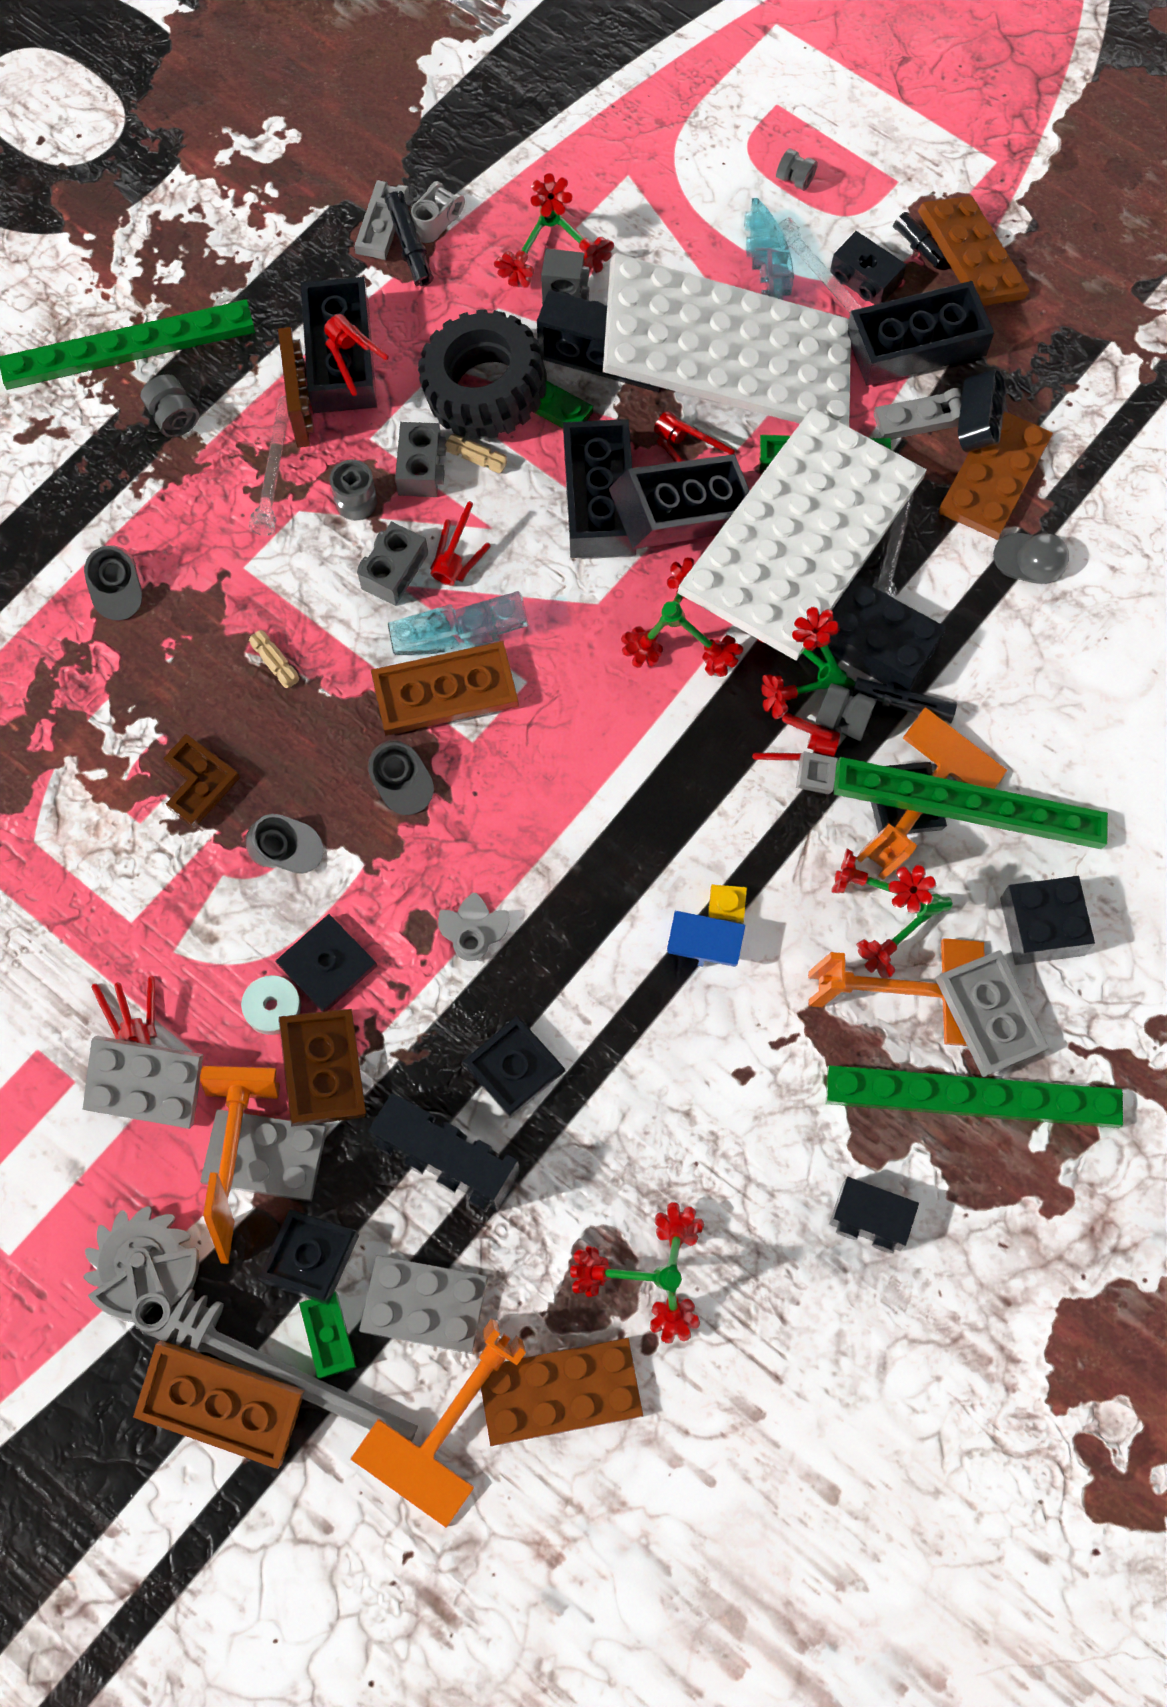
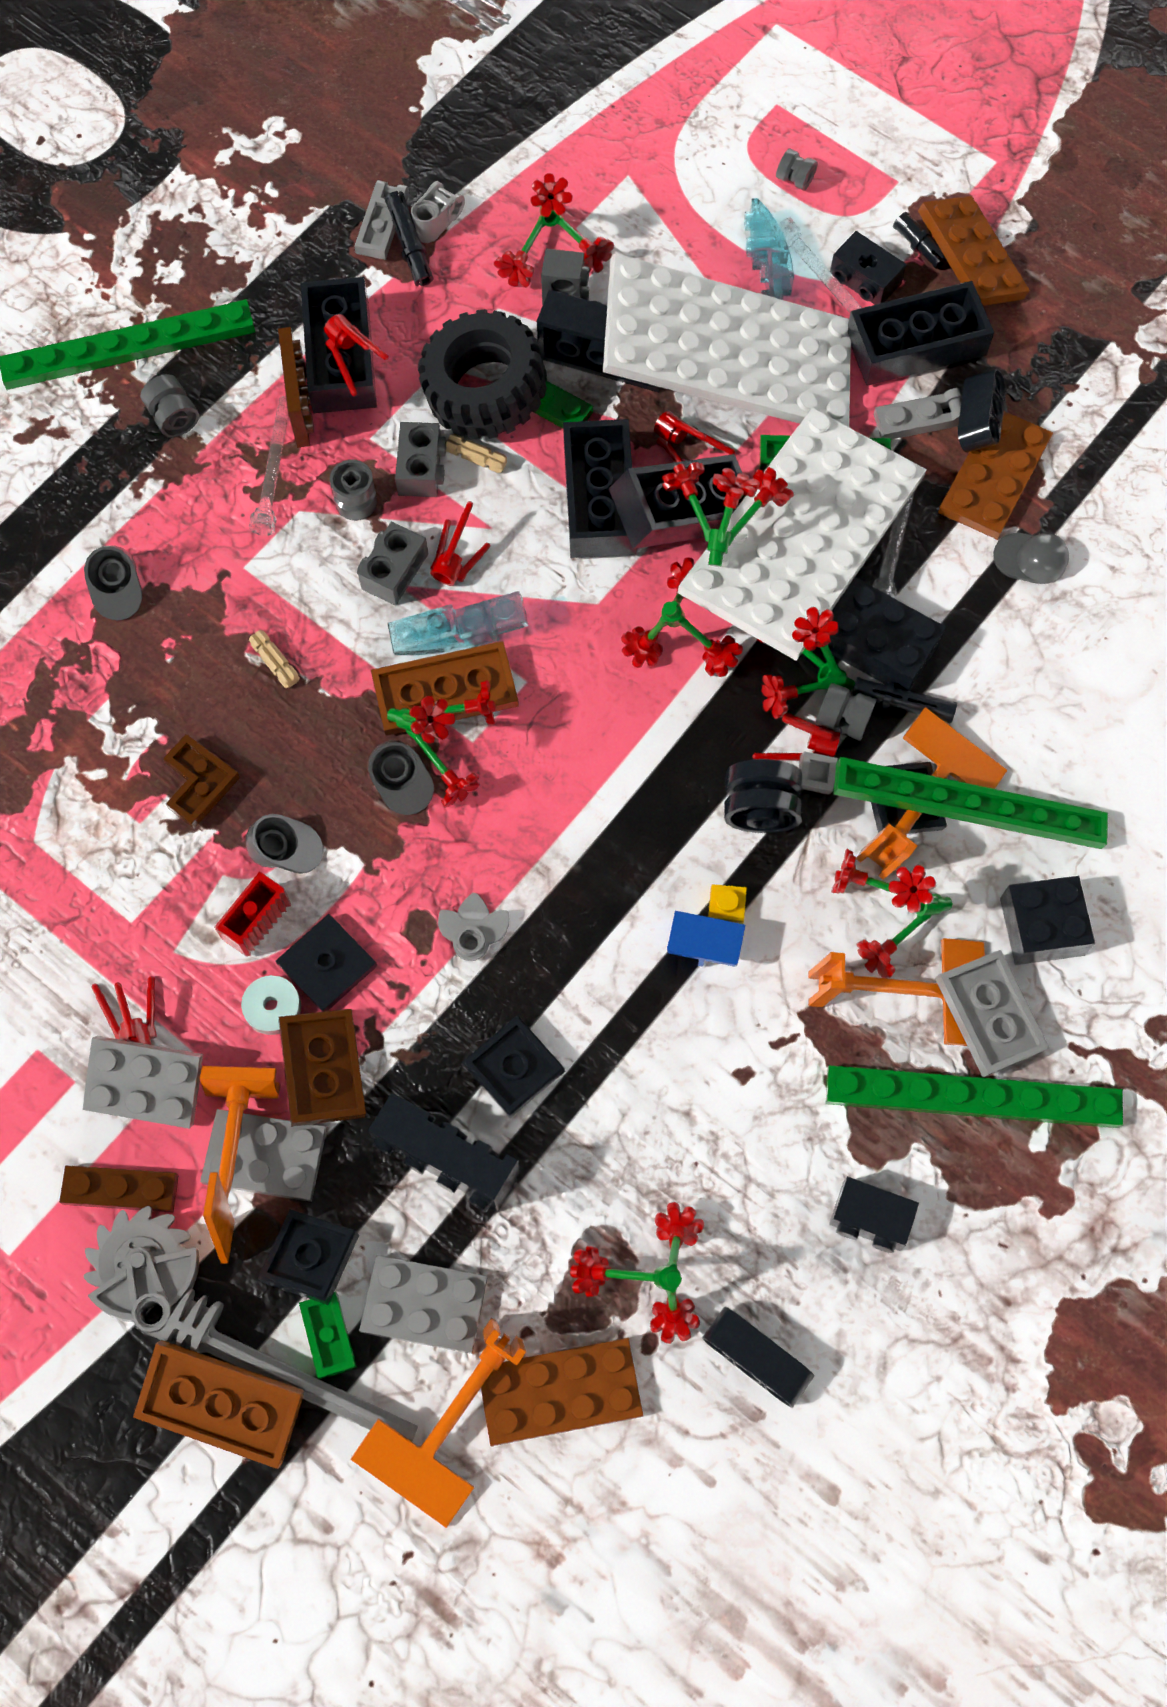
none -> reddish brown plate [59,1165,179,1212]
none -> red brick [214,872,291,957]
none -> red plant [387,680,496,808]
none -> red plant [662,462,794,567]
none -> black beam [702,1307,815,1408]
none -> black wheel [724,759,802,833]

